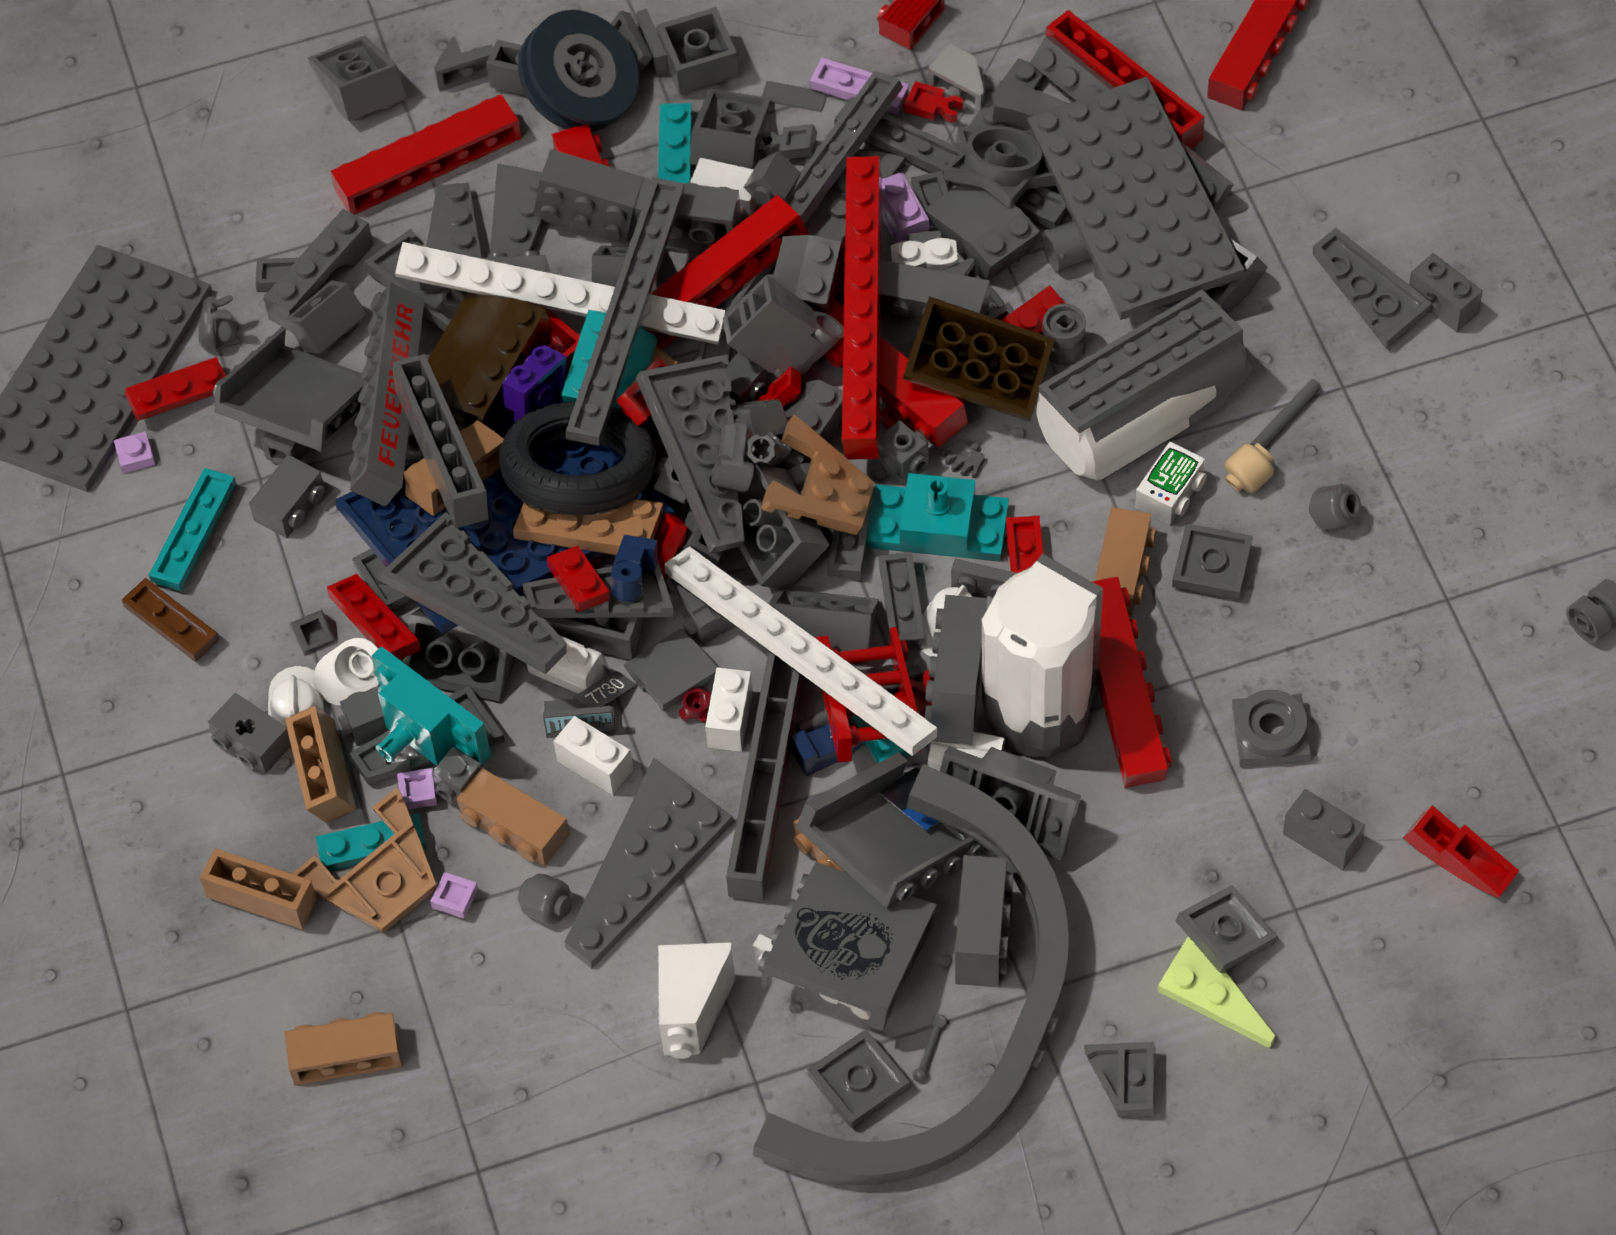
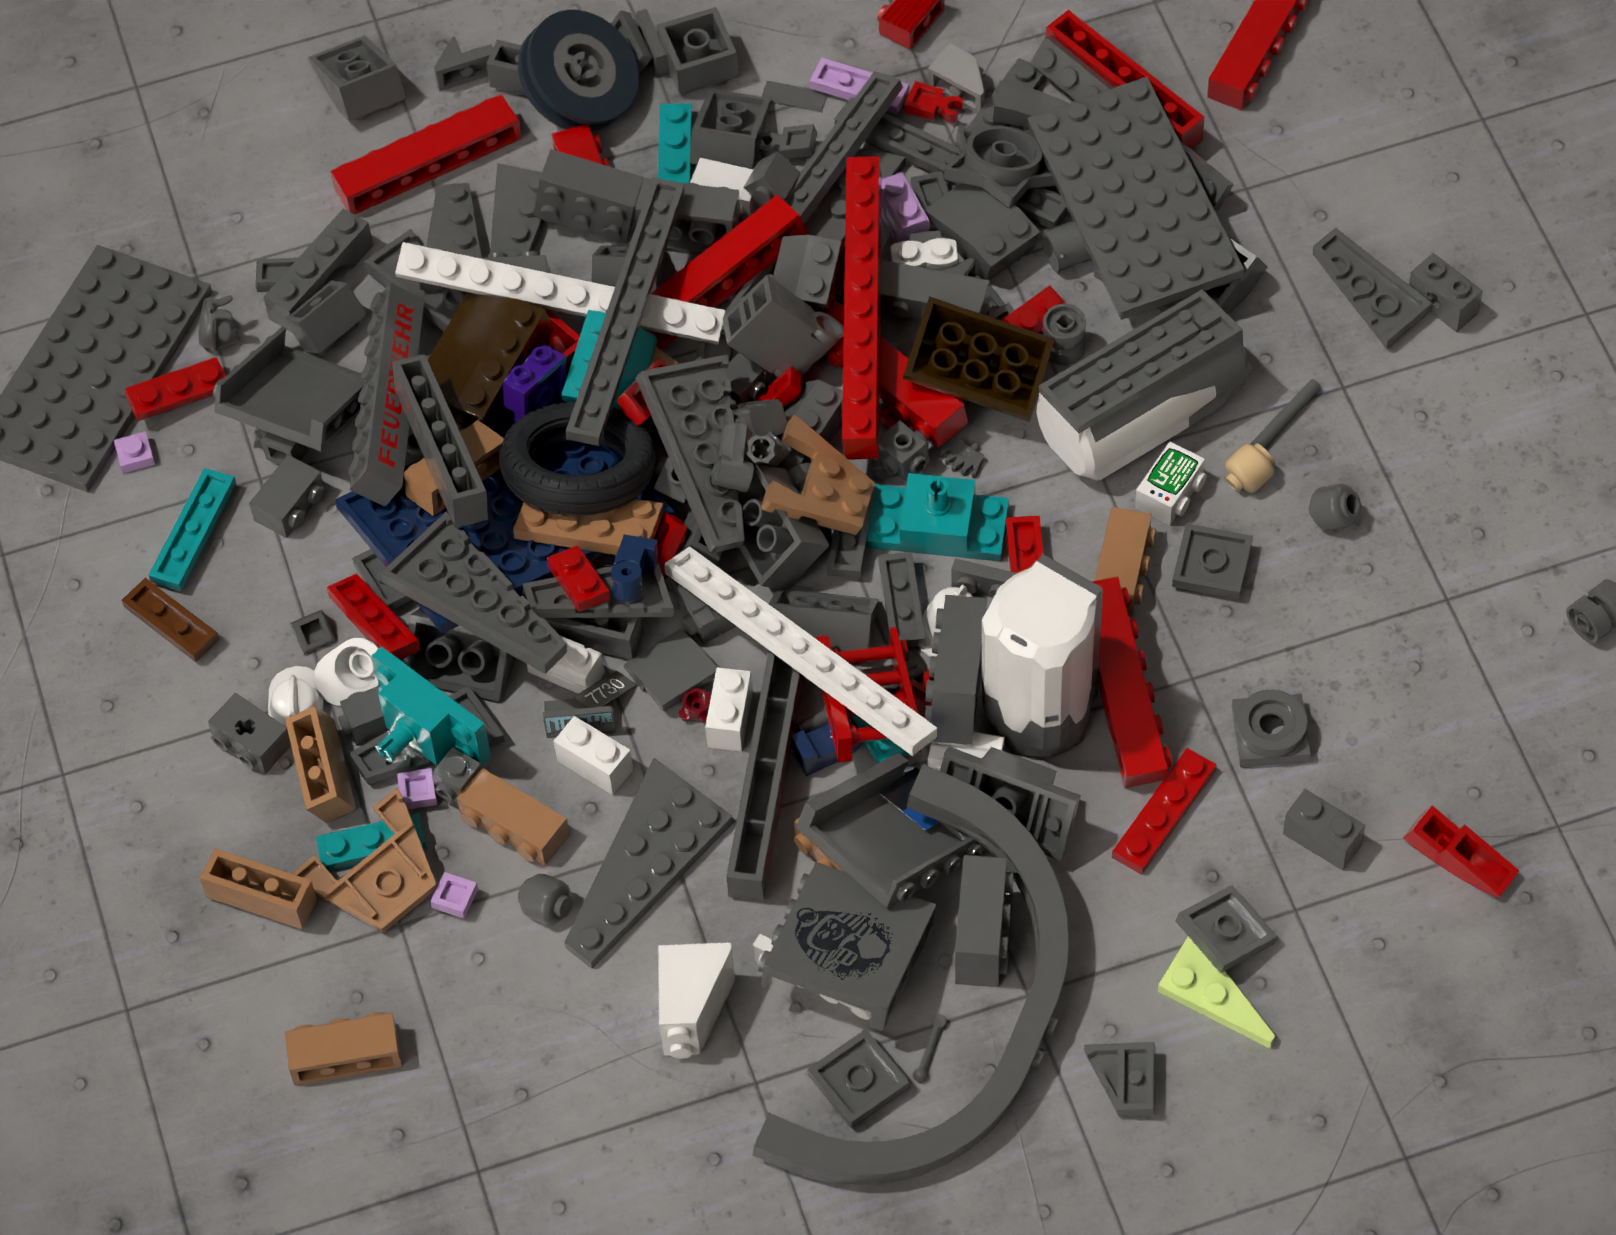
none -> red plate [1112,748,1217,875]

